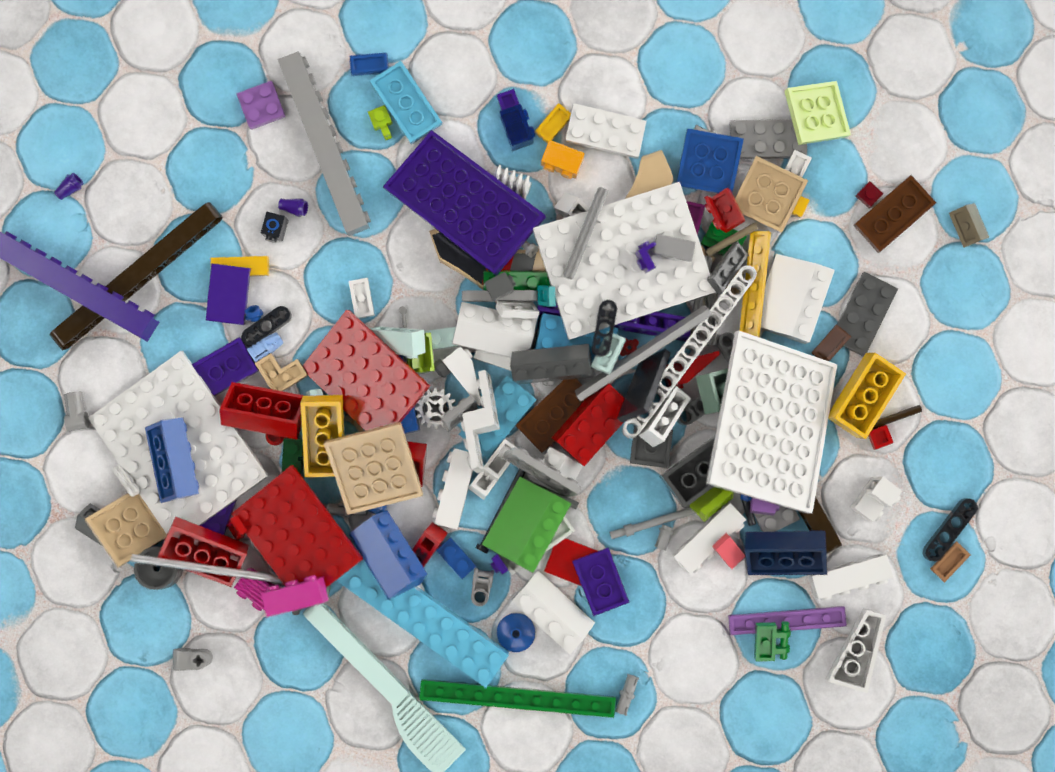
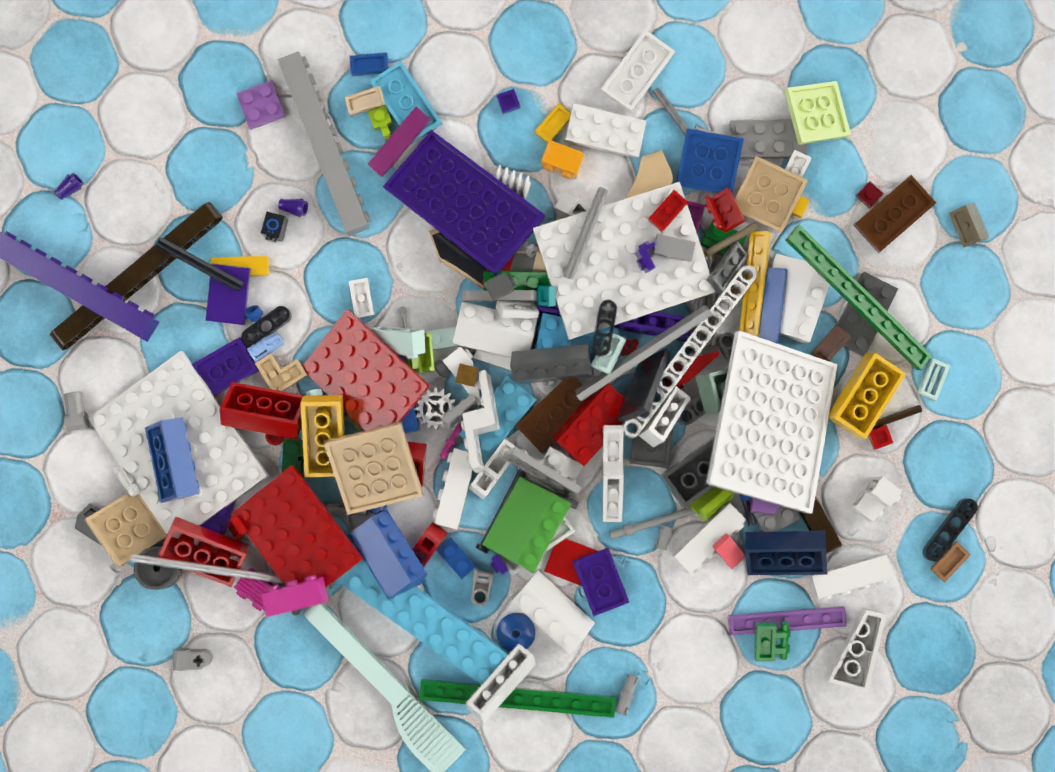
clear blue brick [499,104,536,151] -> none
none -> black axle [156,238,244,291]
none -> tan tile [345,86,385,116]
none -> magenta tile [368,106,431,177]
none -> dark pink piece [440,422,462,459]
none -> pearl gold tile [455,363,479,387]
none -> white brick [466,644,536,723]
none -> white plate [601,30,675,113]
none -> white bracket [603,425,624,522]
none -> red plate [647,190,689,233]
none -> flat silver bar [653,87,689,135]
none -> tile [758,268,788,344]
none -> plate [785,225,932,370]
none -> light aqua tile [917,358,950,401]

